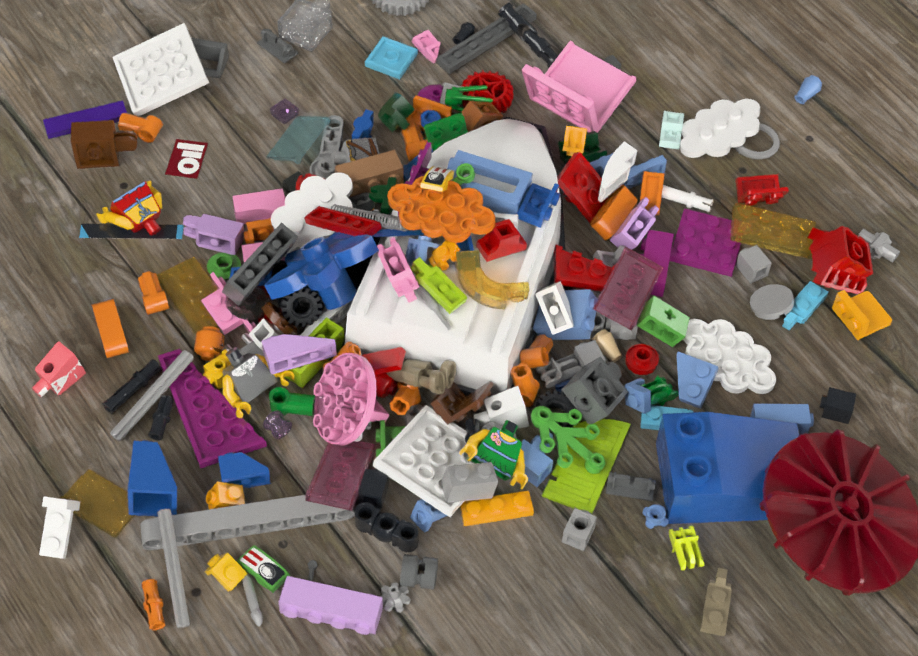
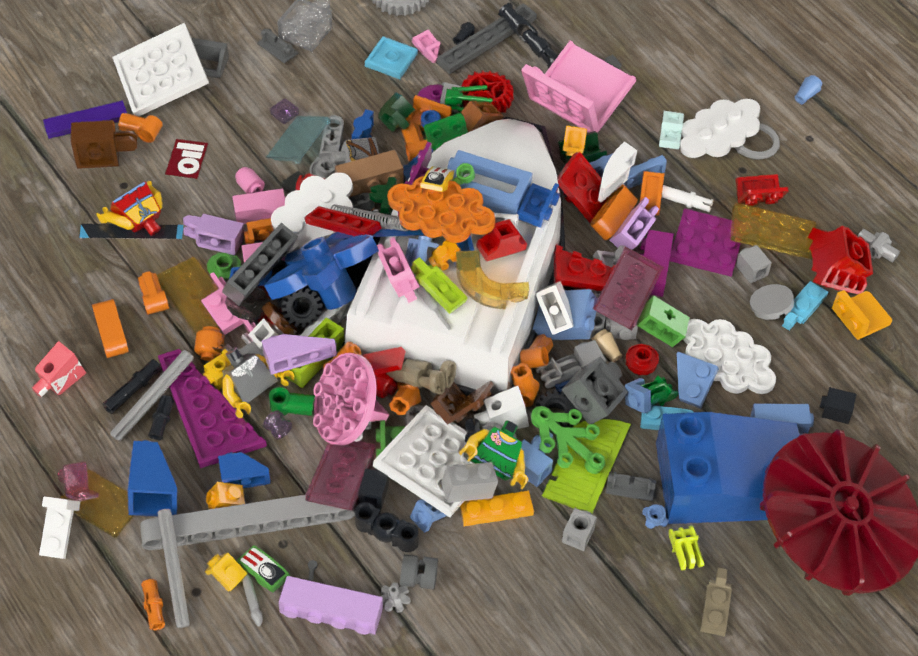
none -> clear pink bracket [58,461,99,501]
none -> bright pink brick [235,167,265,194]

